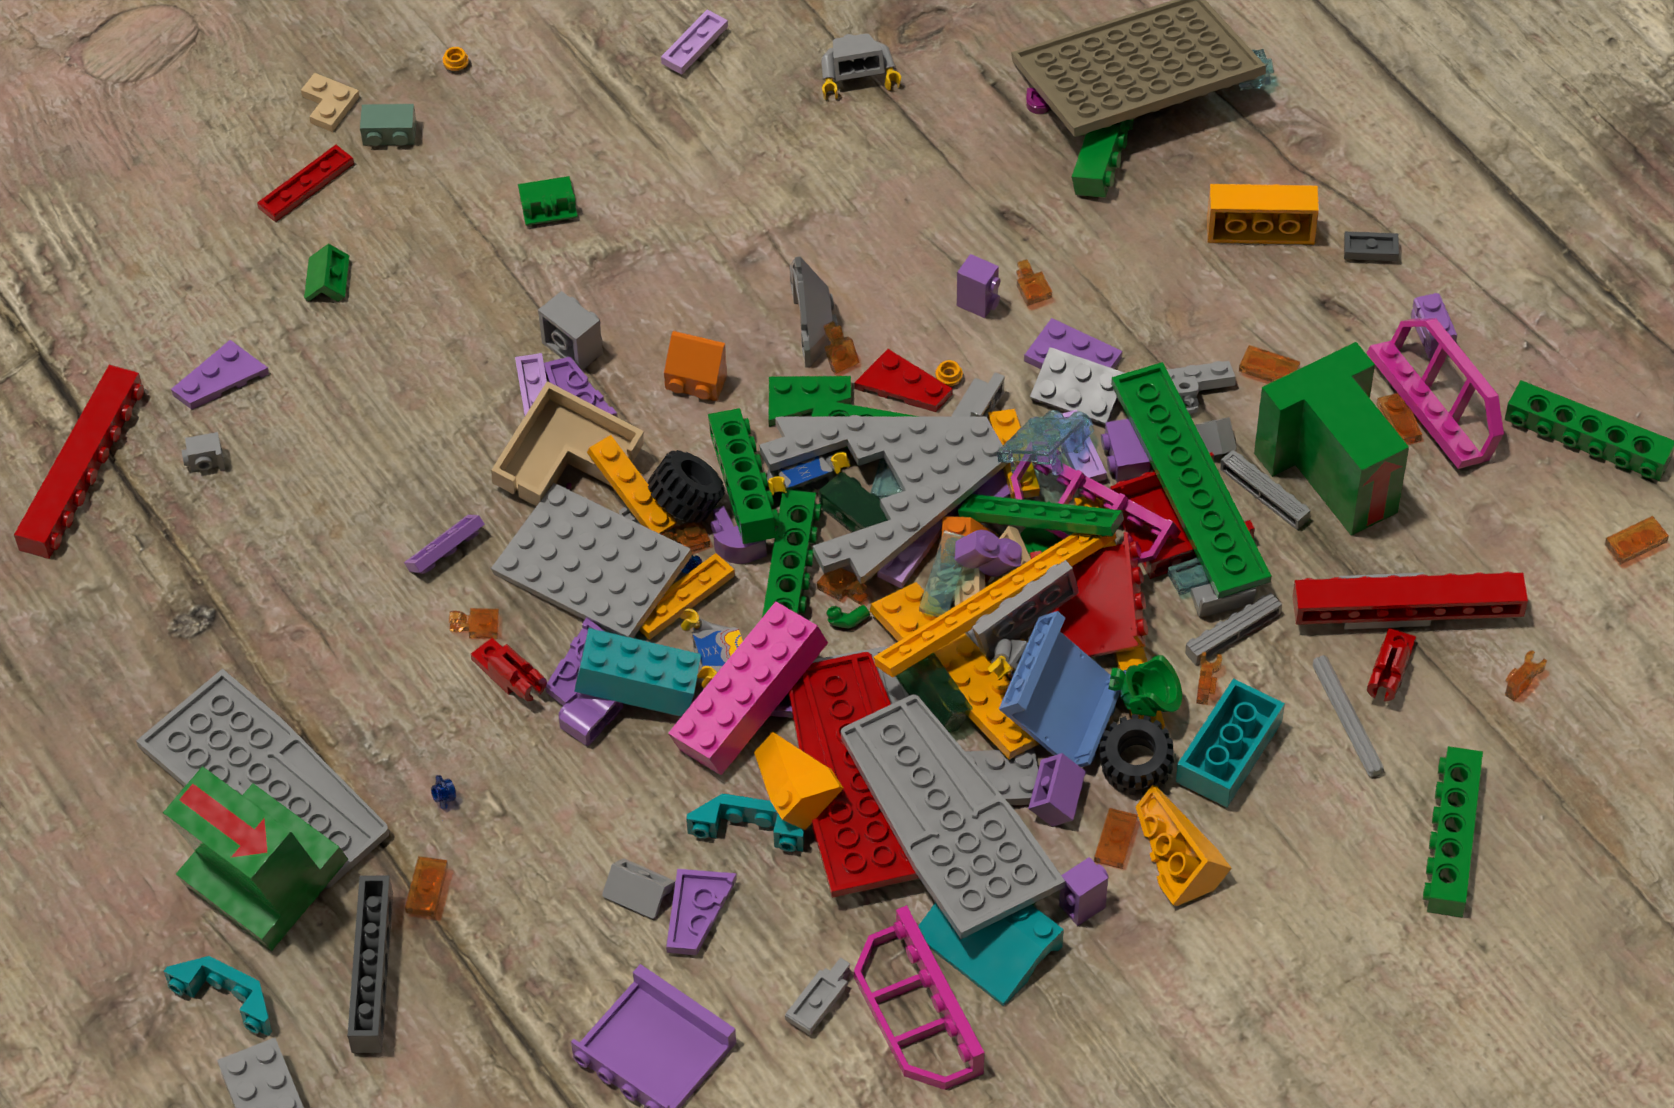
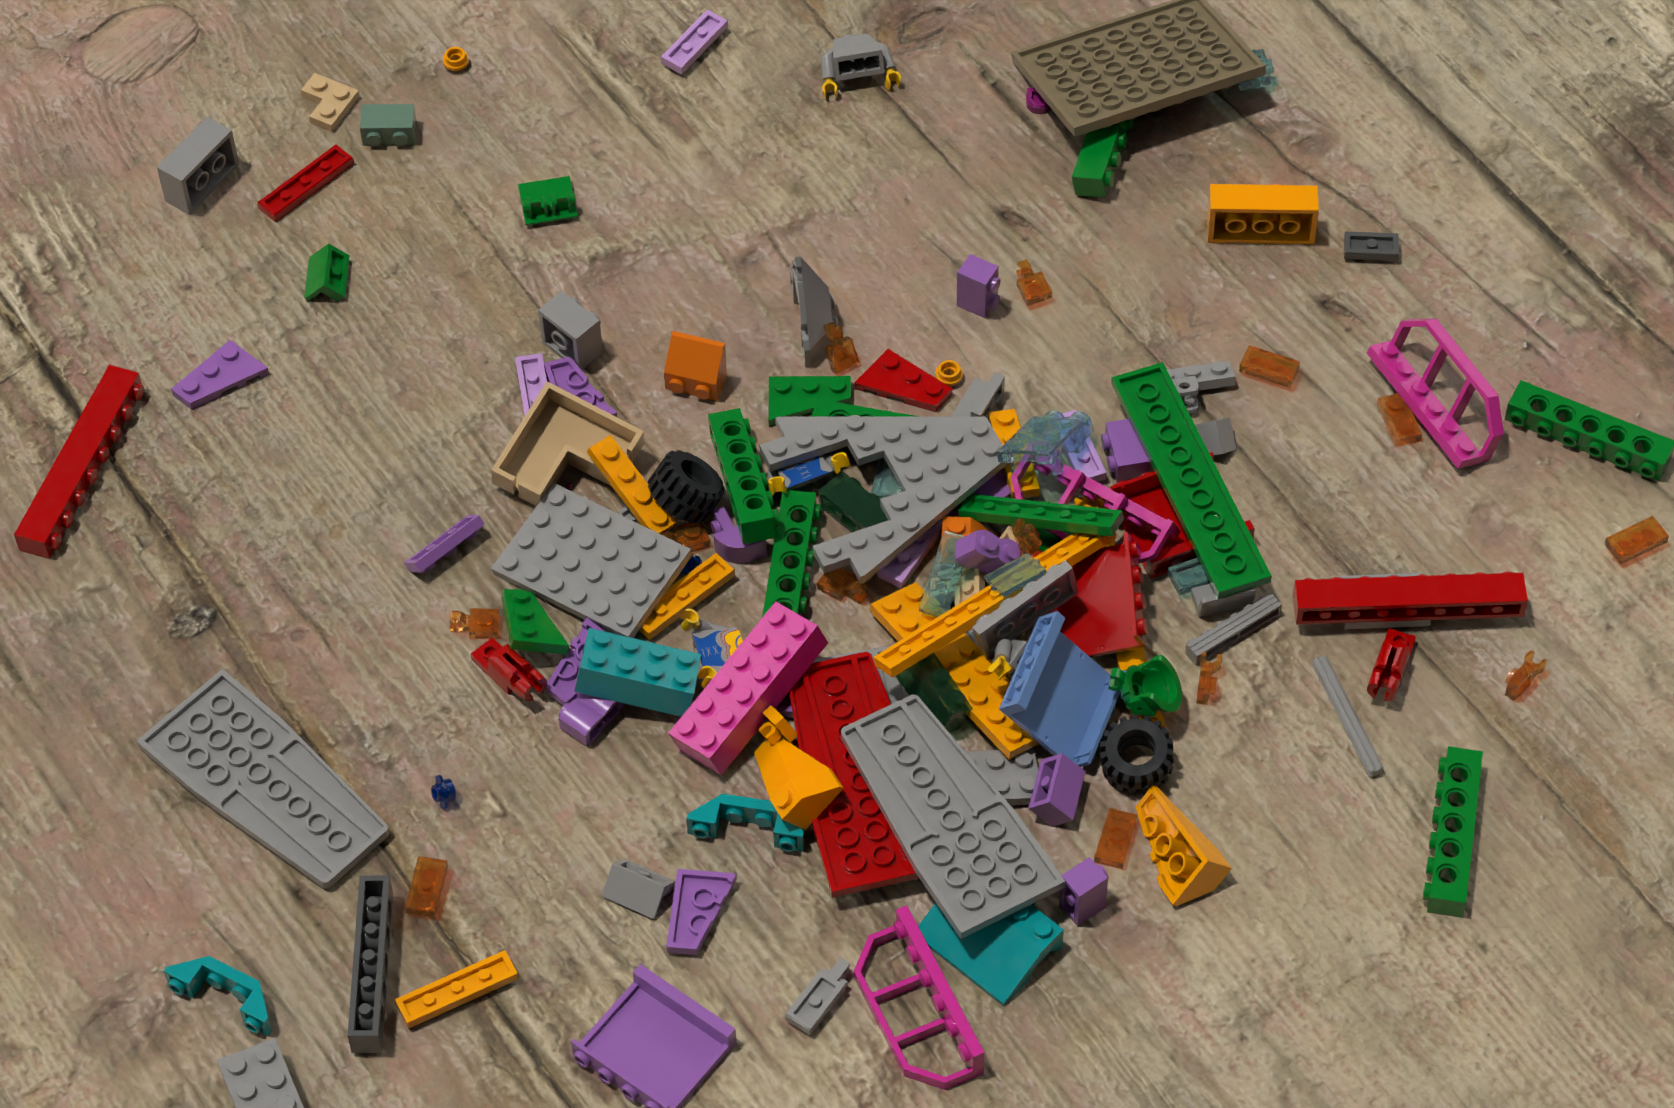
green piece [163,766,348,951] -> none
light grey brick [182,432,225,472] -> none
green arm [826,605,870,629] -> none
medium lavender plate [1024,318,1122,369] -> none
light grey plate [1030,347,1124,425] -> none
teal brick [1176,678,1285,808] -> none
light grey piece [1220,450,1311,530] -> none
green piece [1254,342,1409,536] -> none
medium lavender brick [1411,293,1457,359] -> none
none -> light grey brick [157,117,239,215]
none -> light orange plate [395,950,519,1029]
none -> green wing [501,589,569,655]
none -> light orange tile [759,705,797,745]
none -> clear light blue piece [984,553,1047,598]
none -> clear orange plate [1011,518,1042,556]

